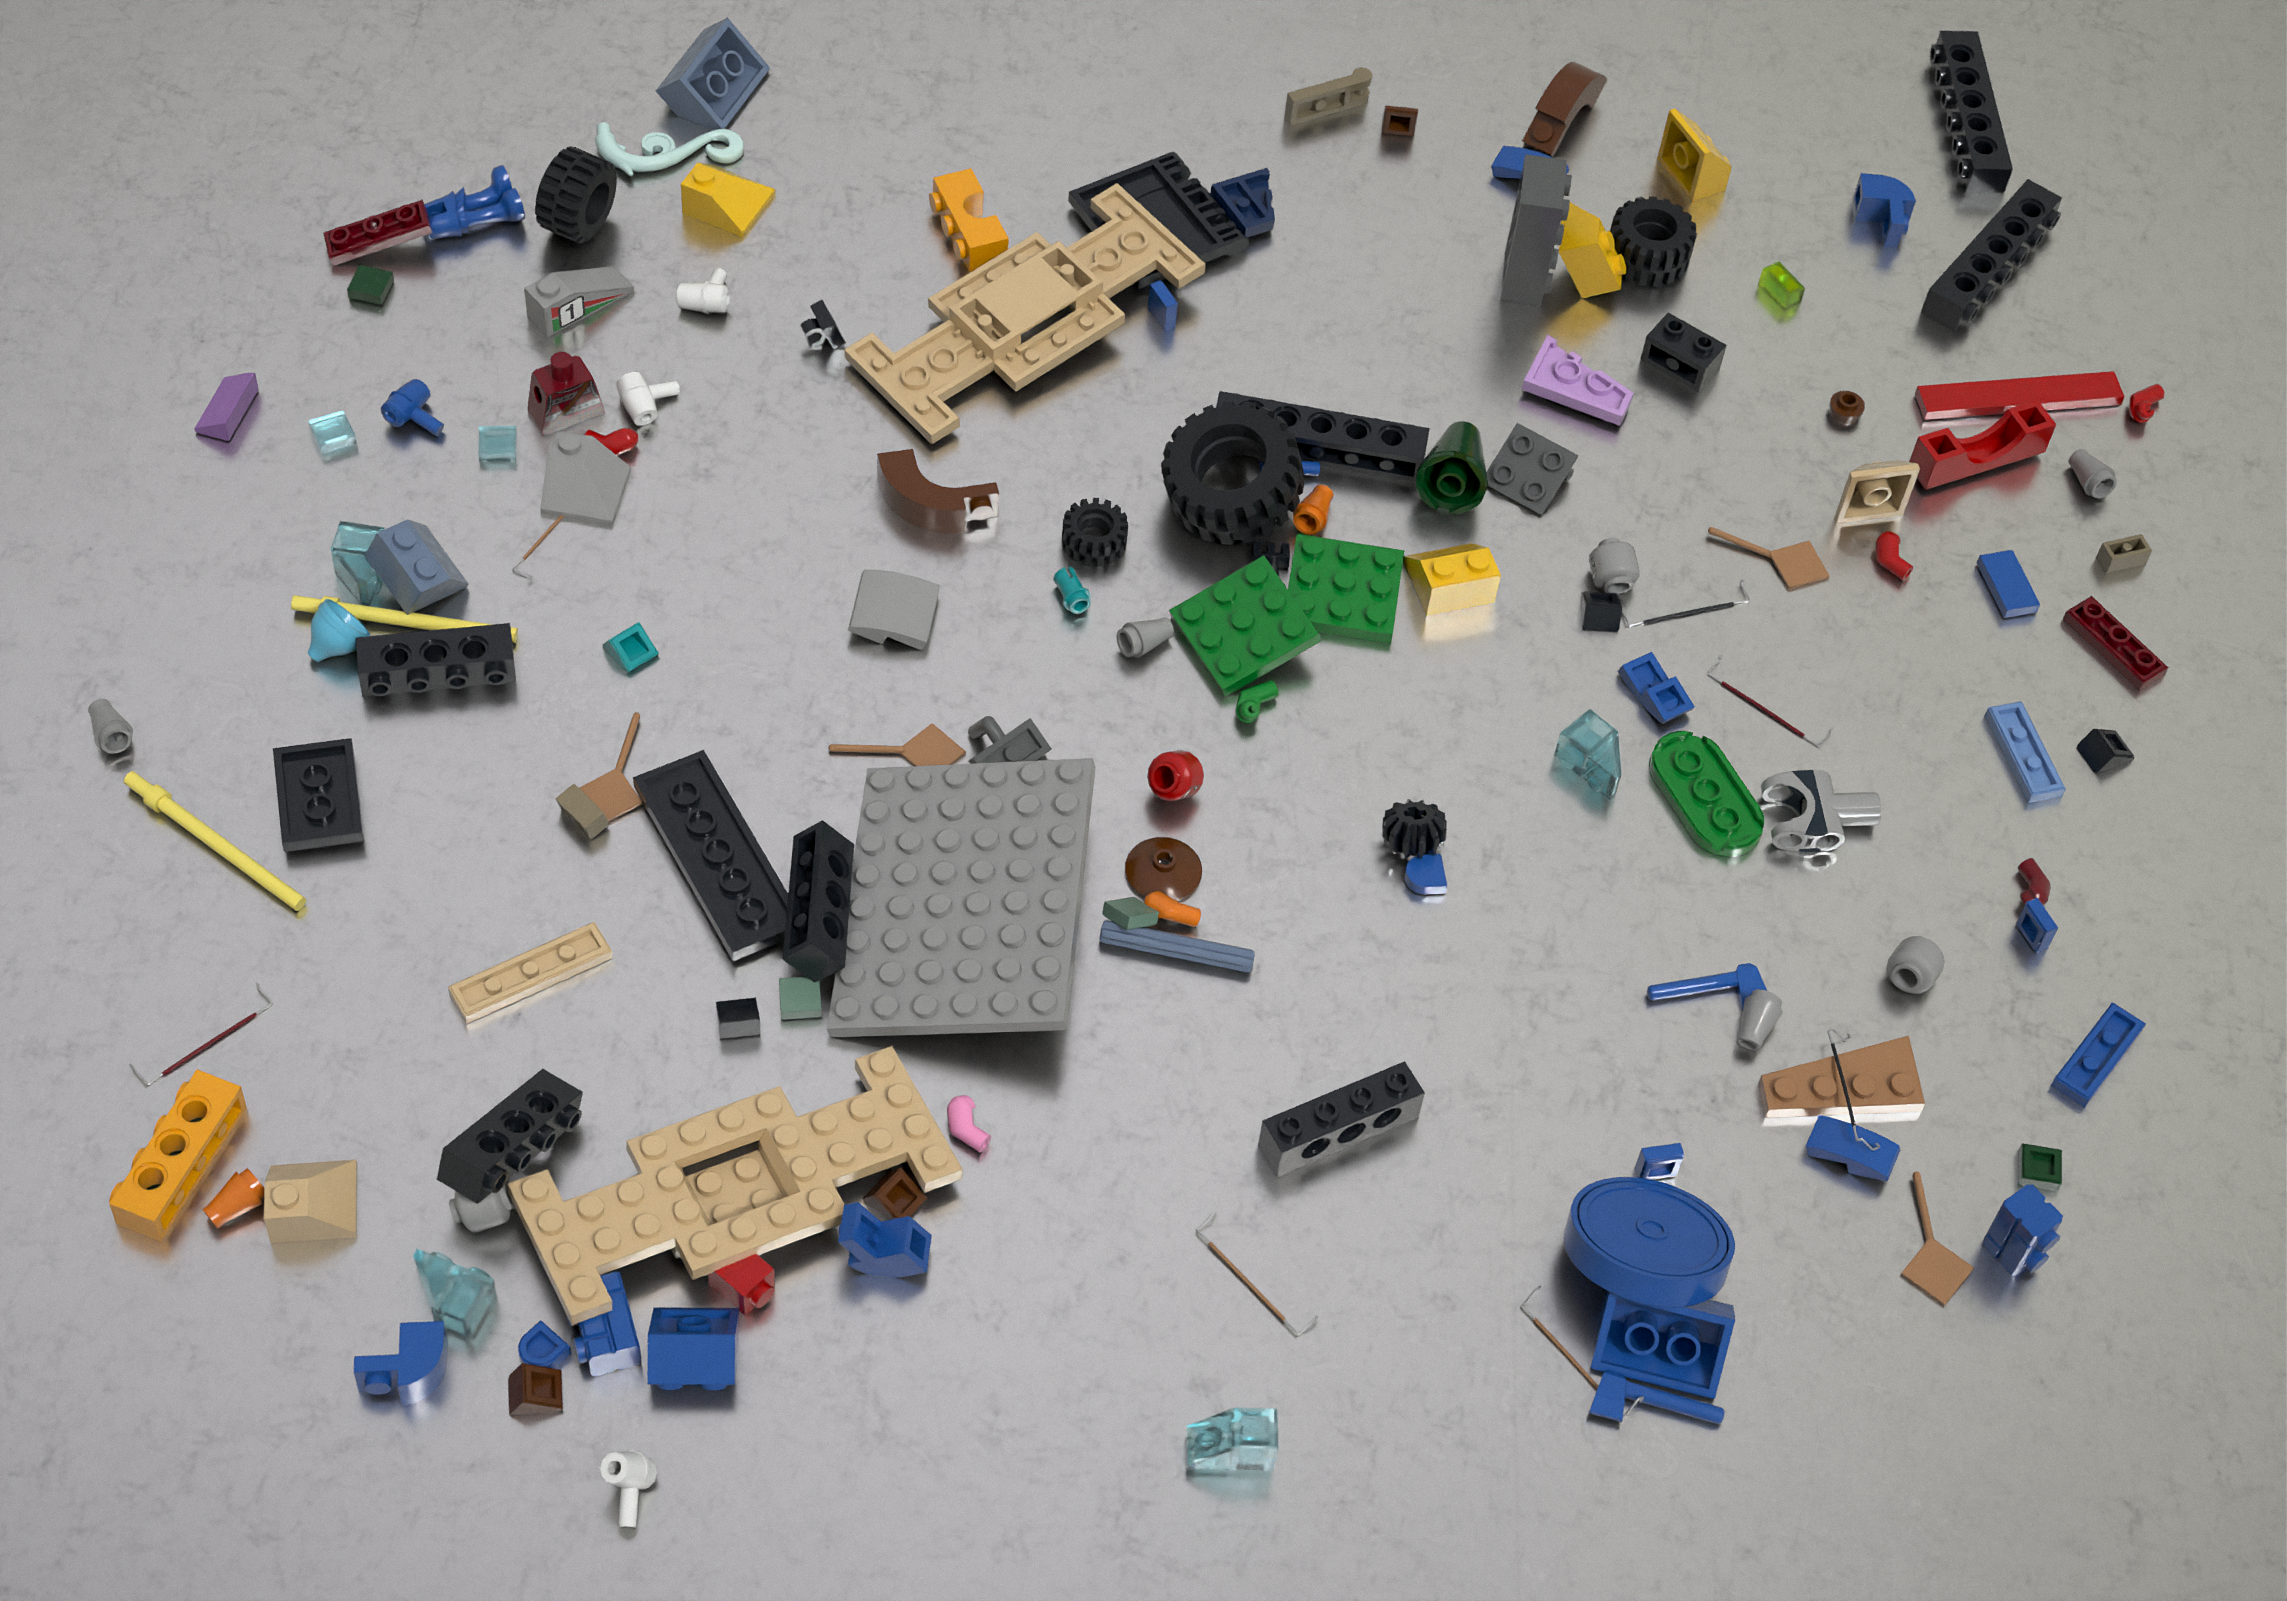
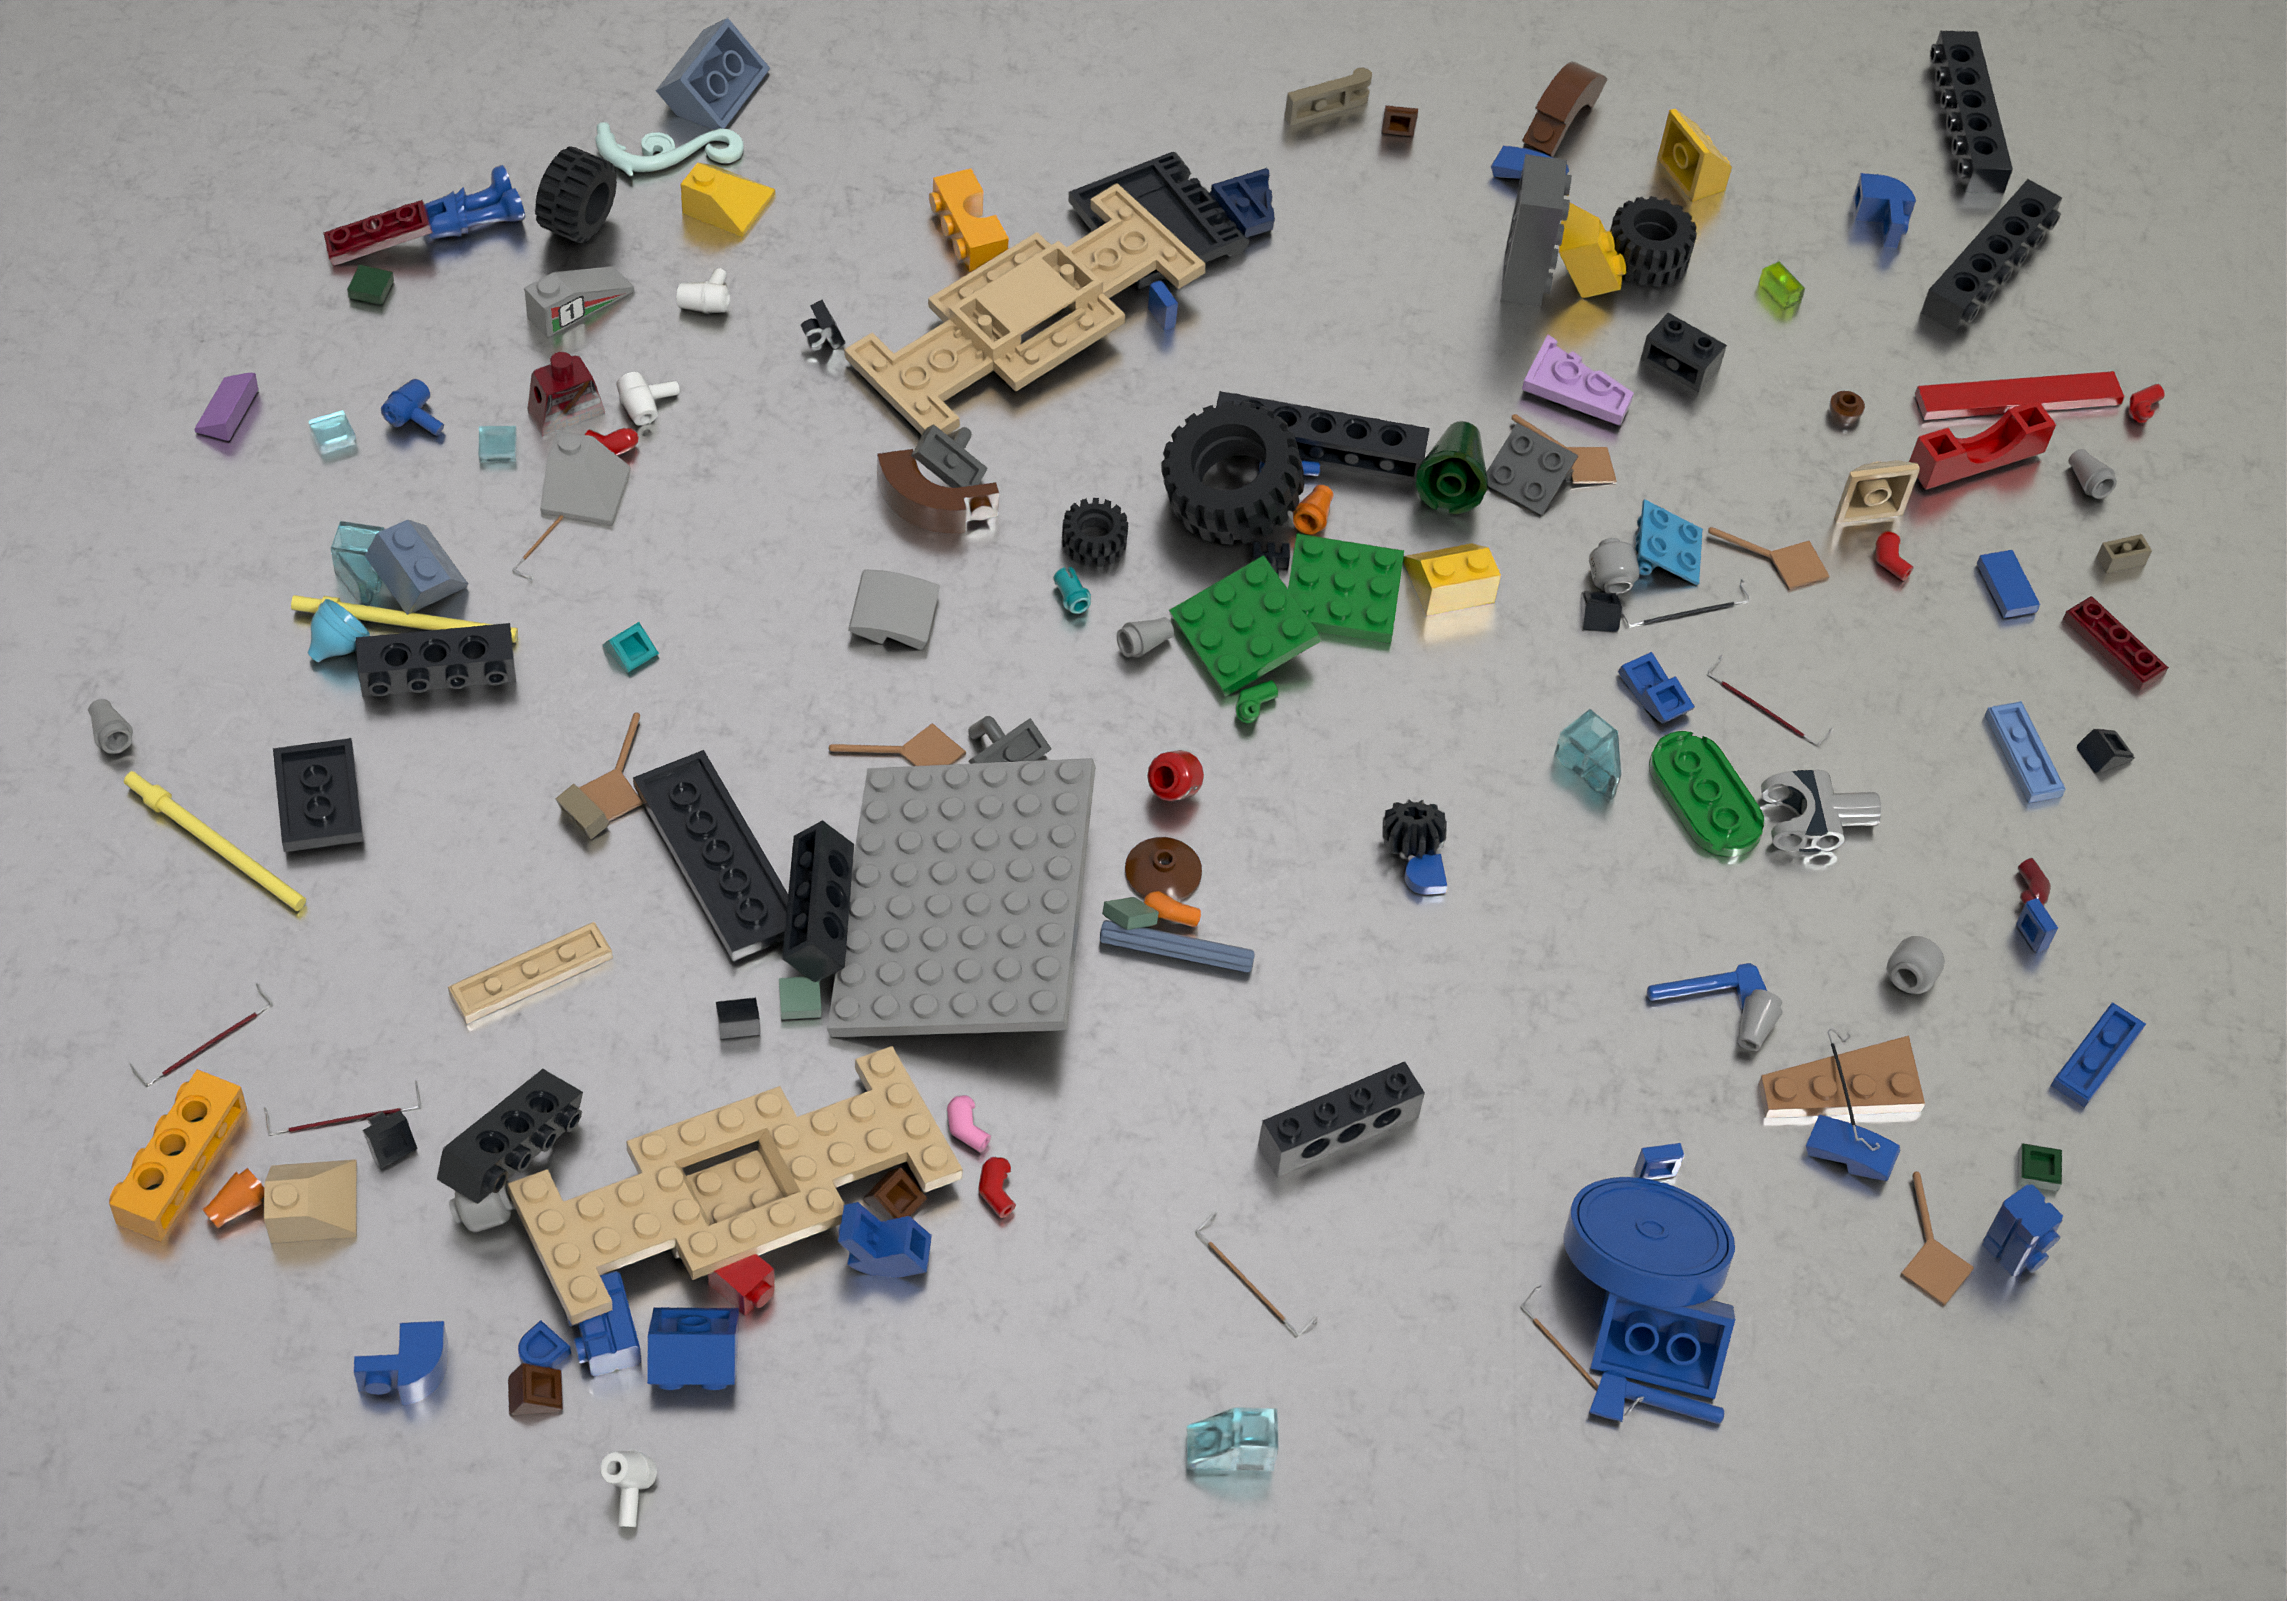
clear light blue slope [413,1249,497,1341] -> none
none -> dark red piece [264,1081,421,1135]
none -> black tile [363,1110,418,1169]
none -> dark grey plate [911,424,988,488]
none -> red arm [978,1157,1016,1218]
none -> medium nougat piece [1511,414,1617,484]
none -> dark azure hinge [1635,499,1703,585]

